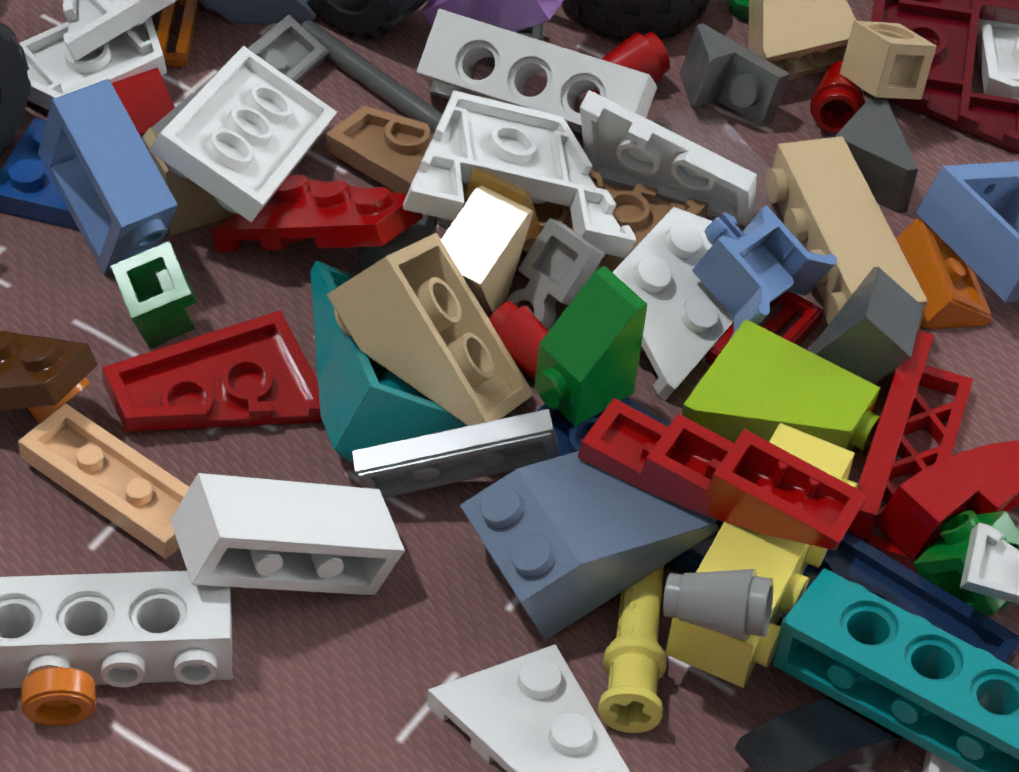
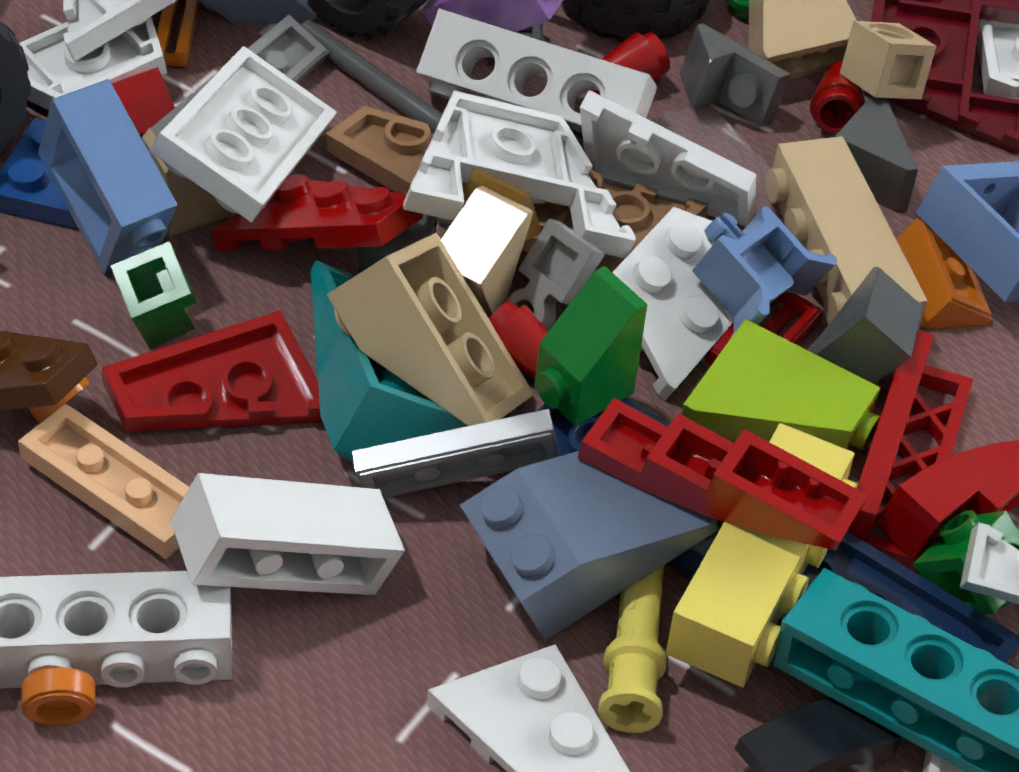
light grey cone [663,569,774,642] -> none

